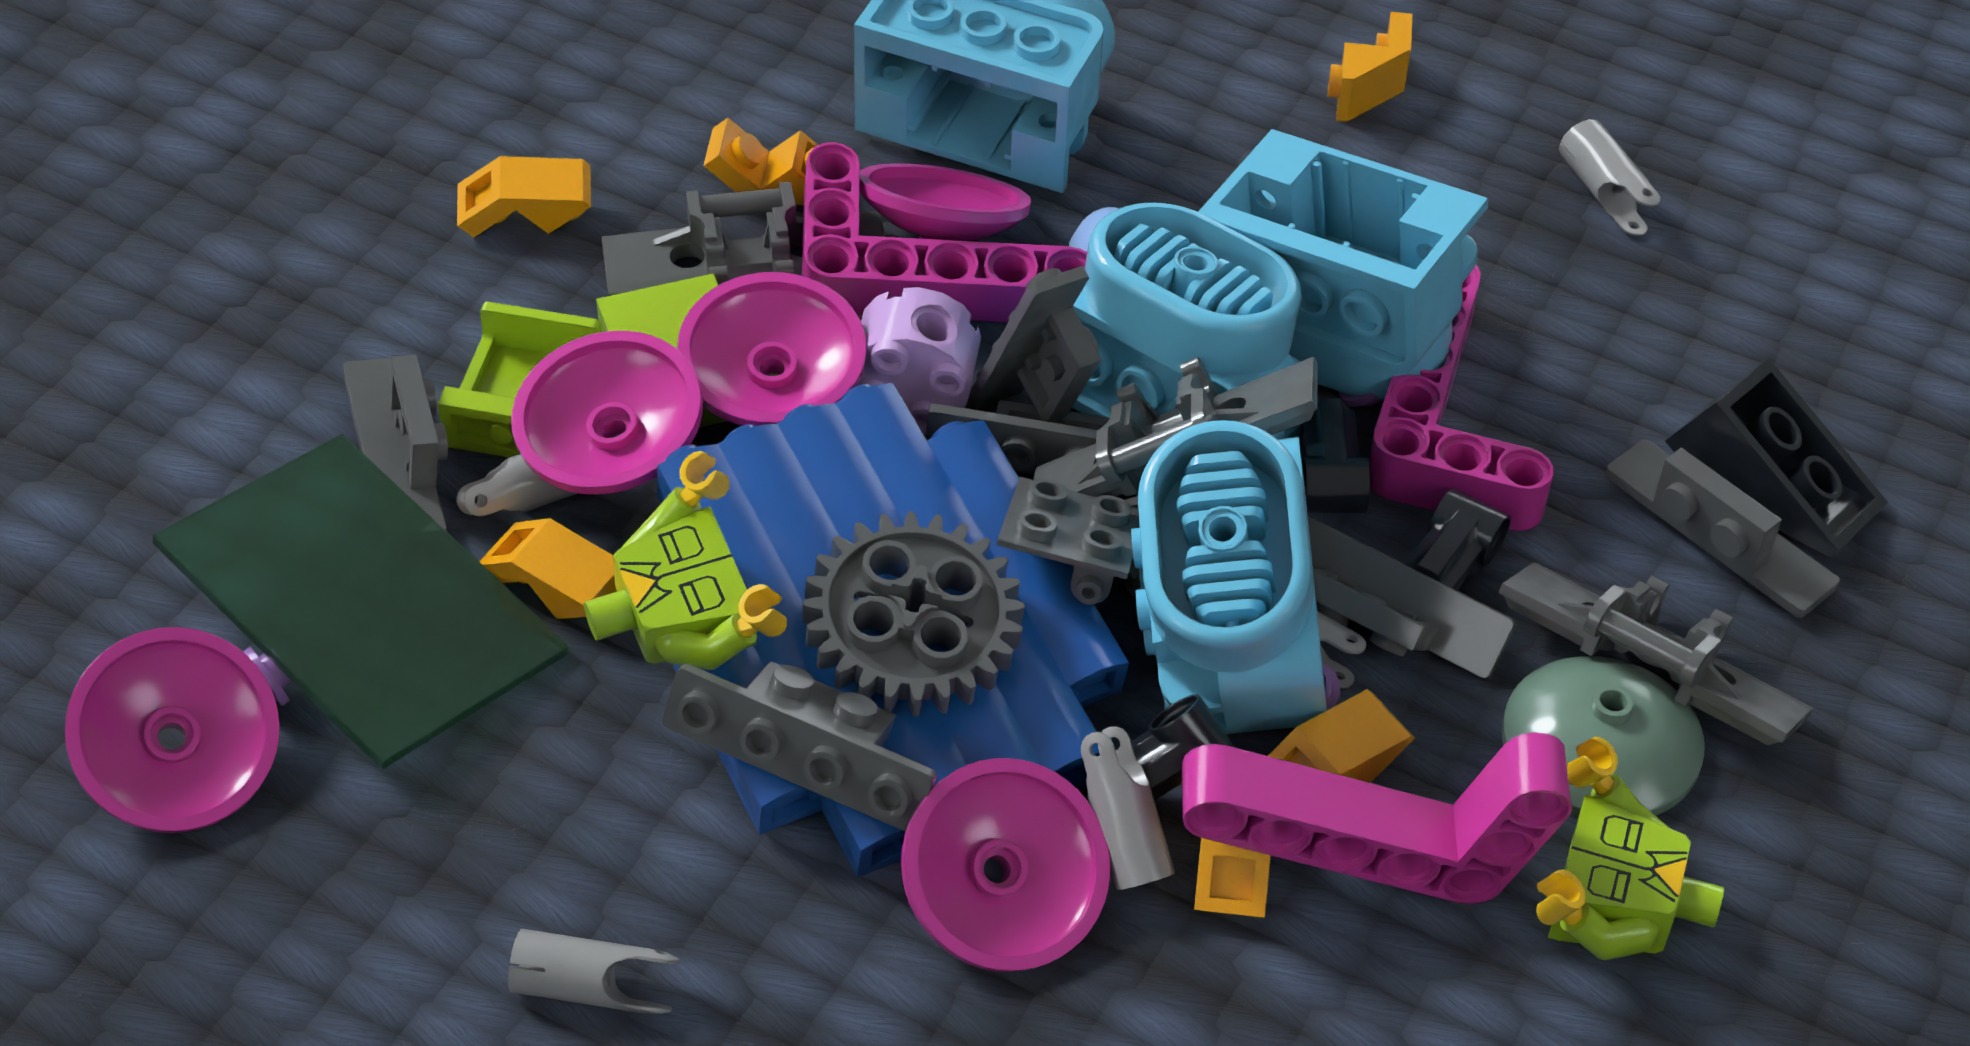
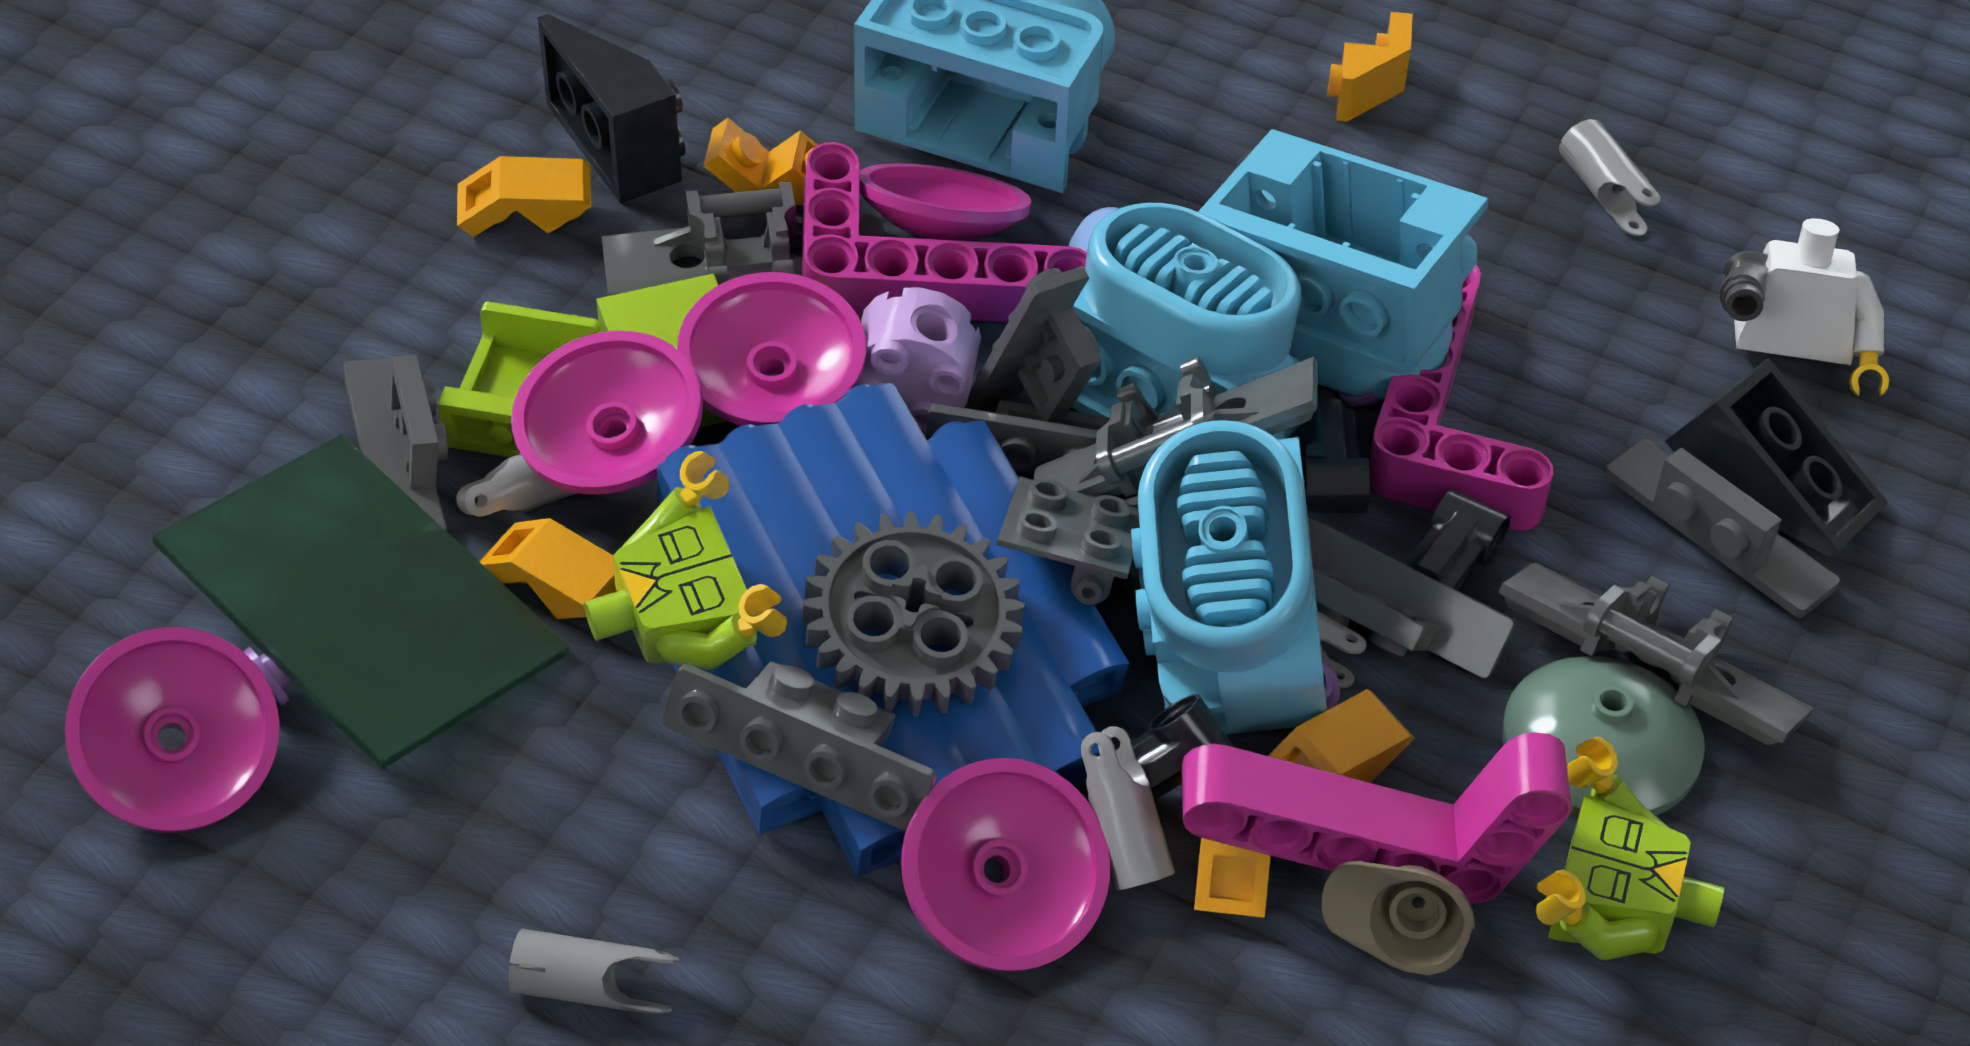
none -> black slope [537,14,686,204]
none -> dark tan cap [1321,861,1475,975]
none -> white torso [1719,218,1889,396]

